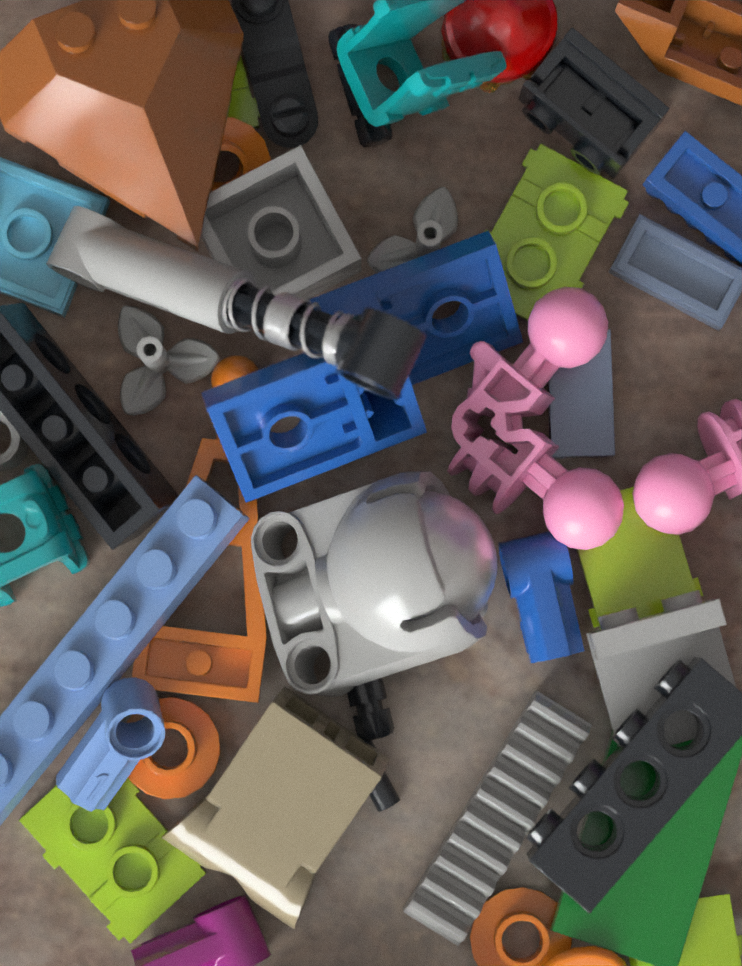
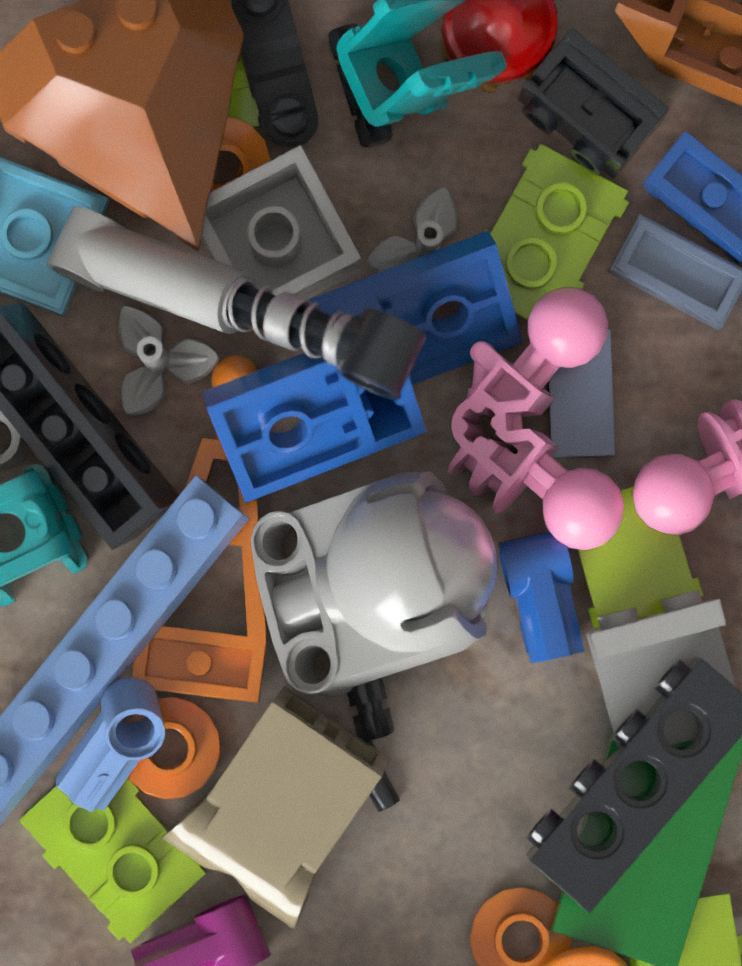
light grey gear [403,691,592,946] -> none

